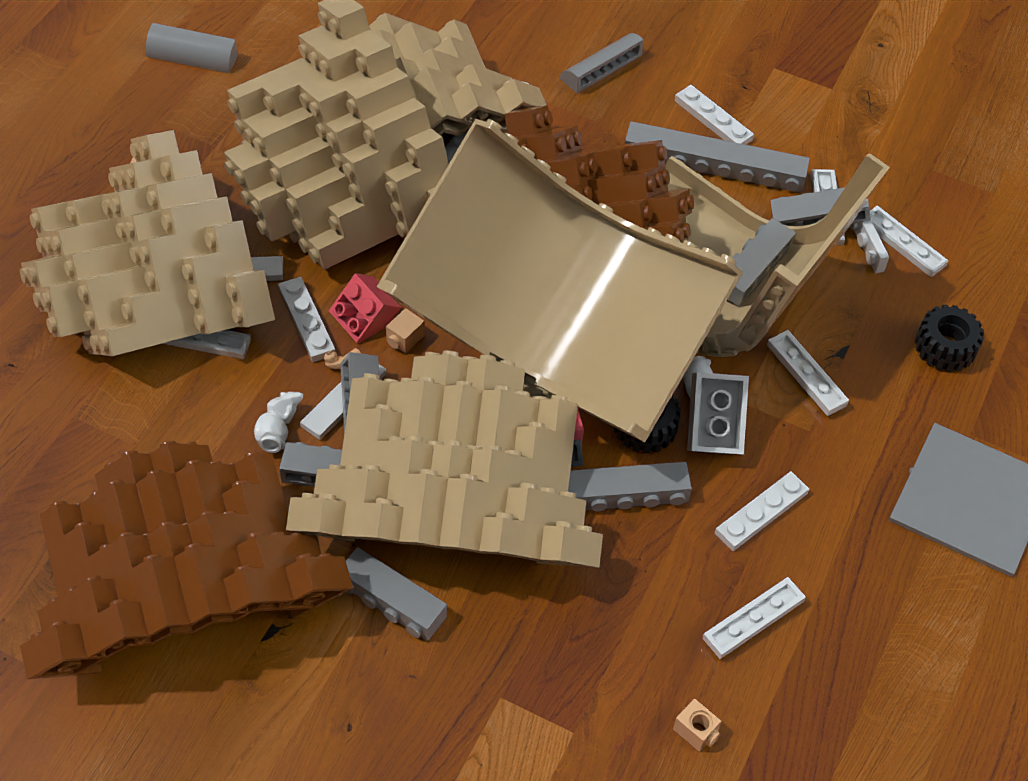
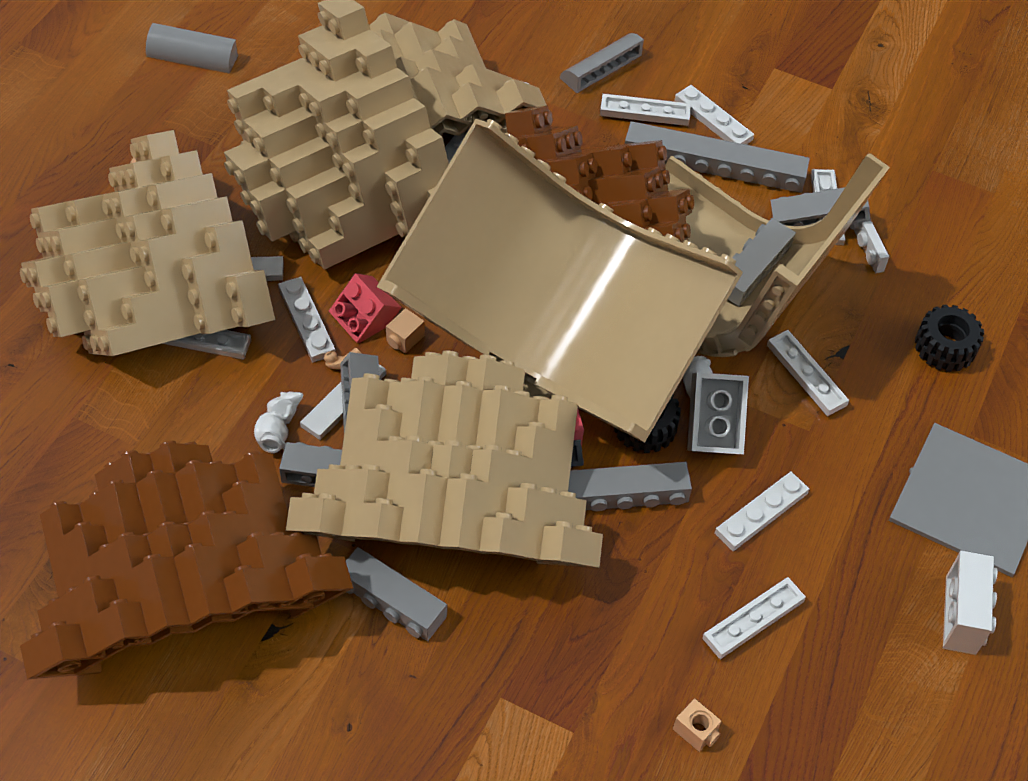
white tile [870,205,948,277] -> none
none -> white plate [600,94,691,126]
none -> white brick [943,550,997,655]

